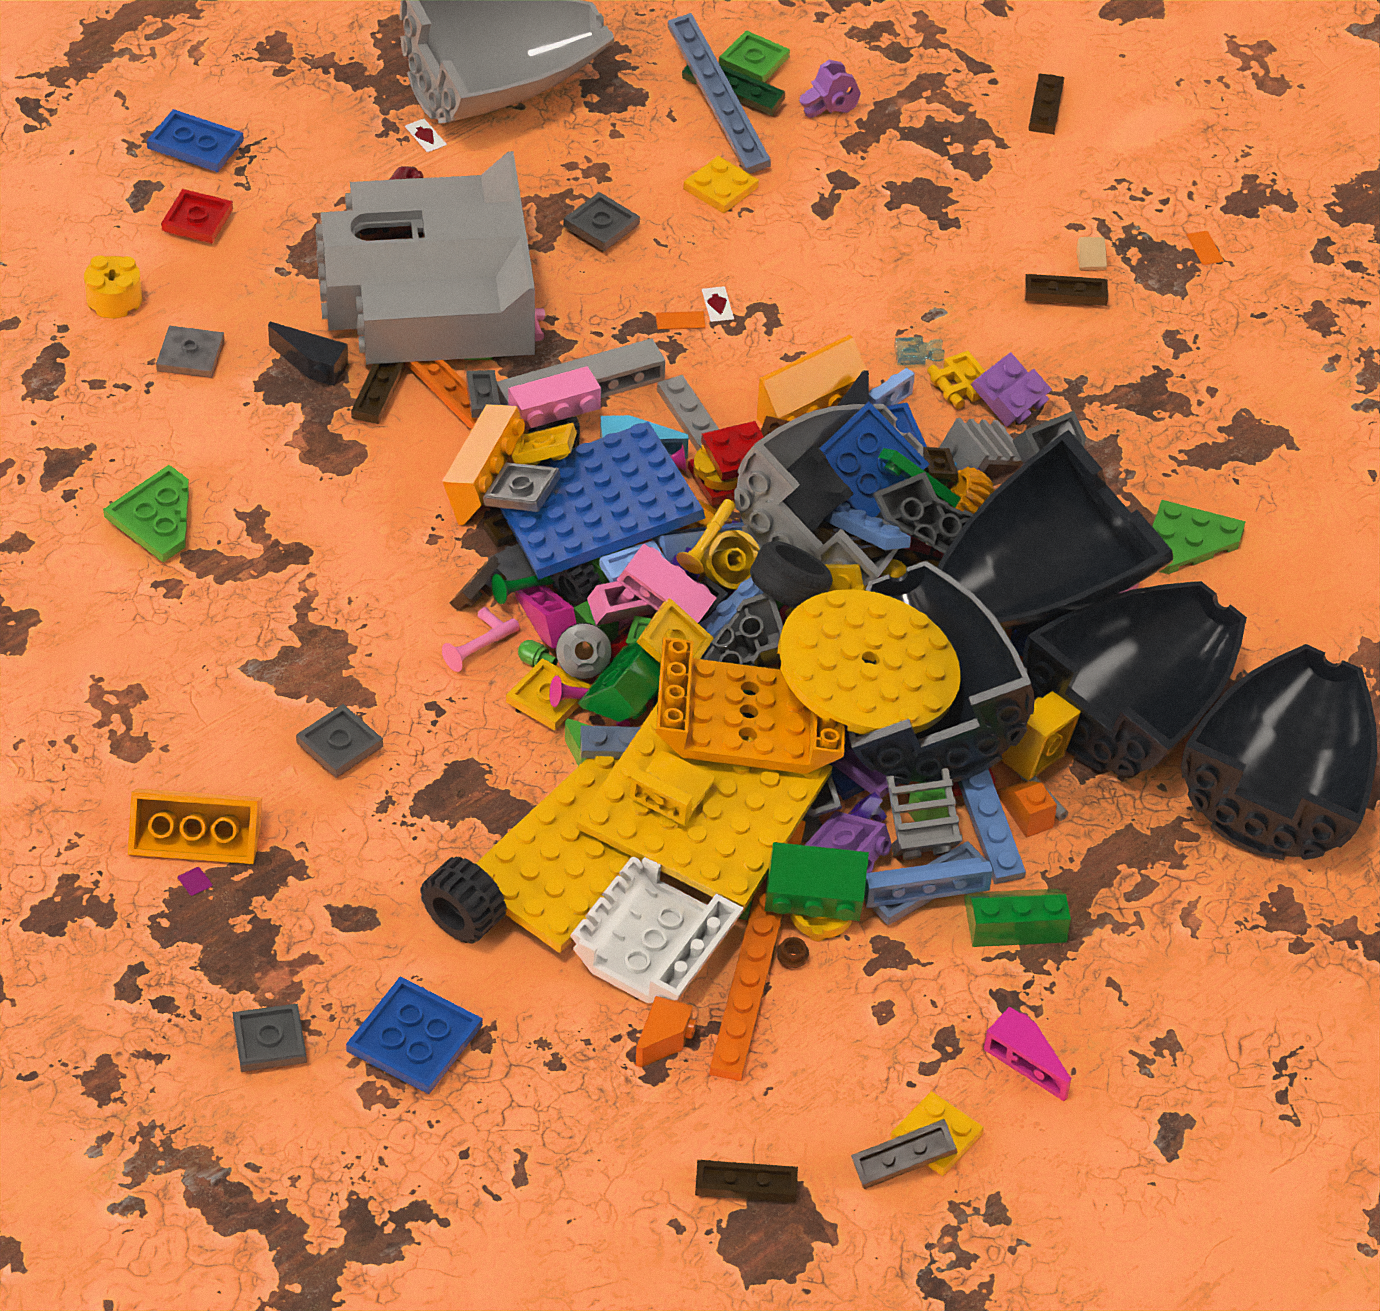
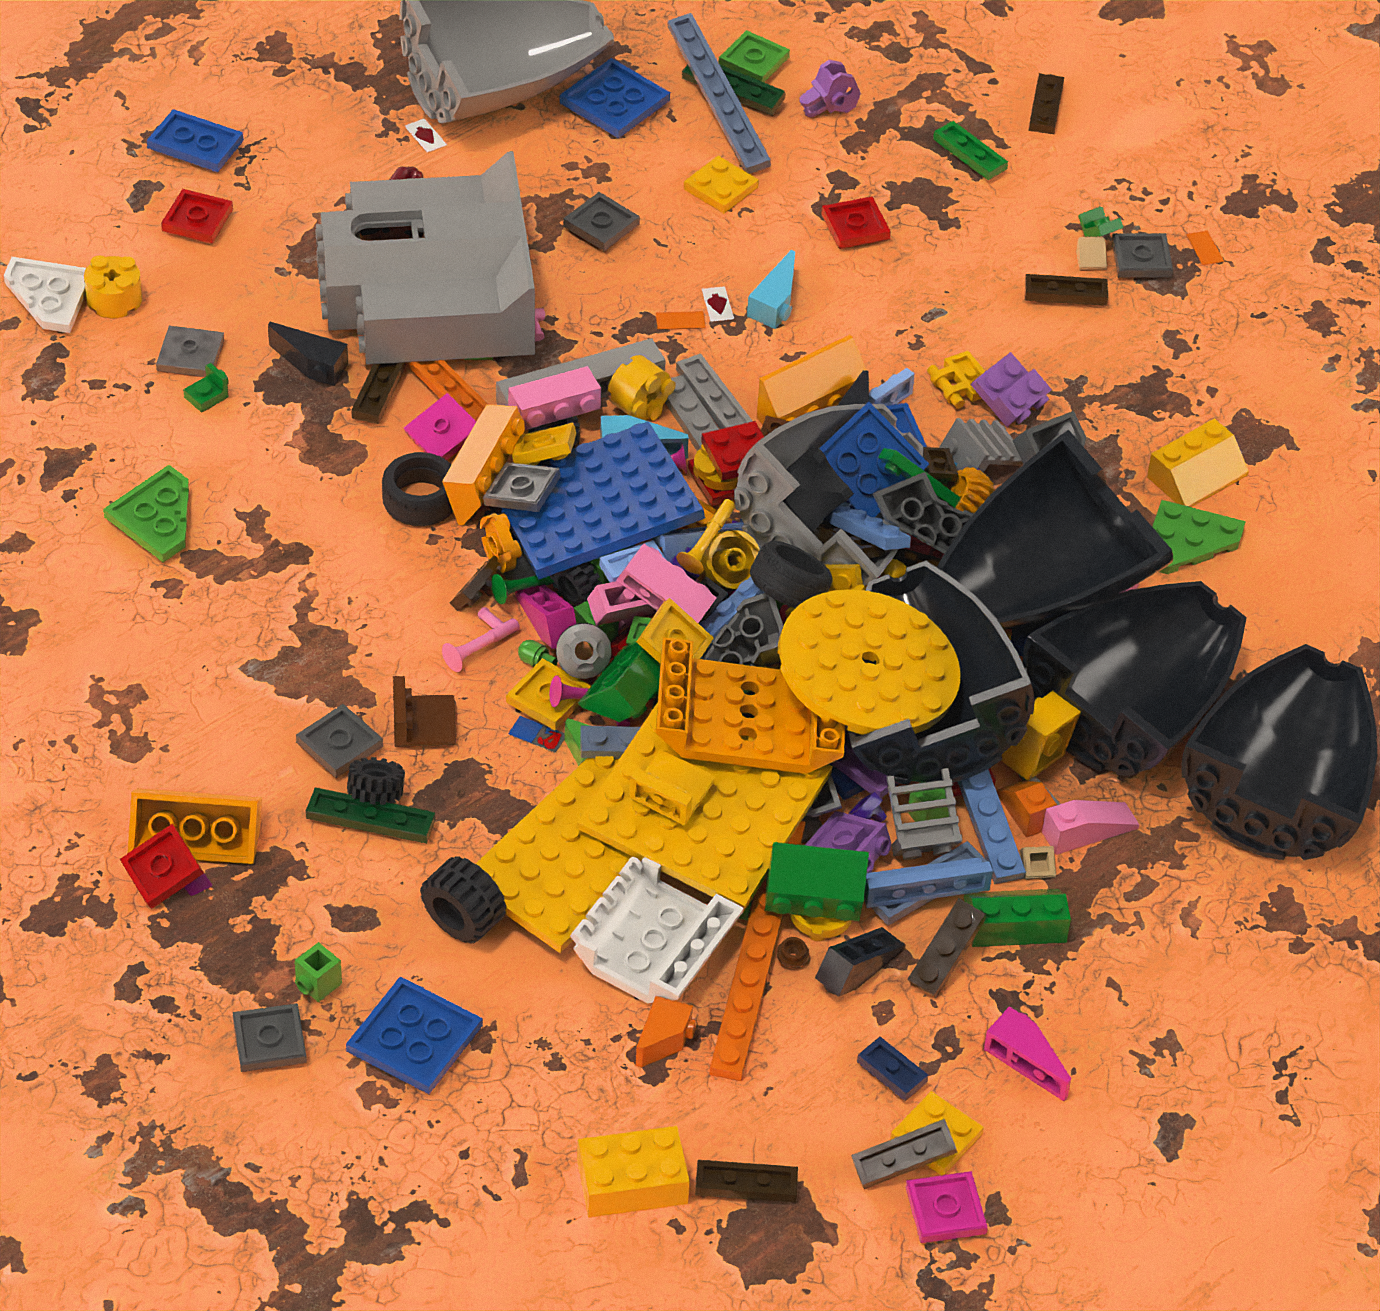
dark grey plate [466,370,500,418] -> none
clear light blue plate [894,337,945,365] -> none
none -> white plate [4,257,86,333]
none -> red plate [119,824,204,909]
none -> green bracket [183,363,229,413]
none -> bright green brick [295,942,342,1002]
none -> dark green plate [306,787,435,844]
none -> black tyre [347,757,405,805]
none -> black tyre [382,452,453,526]
none -> reddish brown bracket [393,676,456,747]
none -> dark pink plate [403,393,476,460]
none -> light orange plate [480,513,522,573]
none -> sticker [508,716,565,752]
none -> blue plate [559,58,671,138]
none -> yellow brick [577,1126,690,1218]
none -> yellow brick [608,355,676,421]
none -> light grey plate [676,353,752,429]
none -> medium azure slope [747,250,796,329]
none -> black slope [815,927,906,996]
none -> red plate [821,196,891,249]
none -> dark blue plate [857,1036,928,1101]
none -> dark pink plate [905,1171,988,1243]
none -> dark brown plate [908,898,987,998]
none -> green plate [933,121,1008,180]
none -> tan slope [1019,846,1056,879]
none -> bright pink slope [1042,800,1139,855]
none -> green bracket [1078,206,1124,237]
none -> dark grey plate [1112,233,1173,277]
none -> yellow slope [1147,418,1249,507]

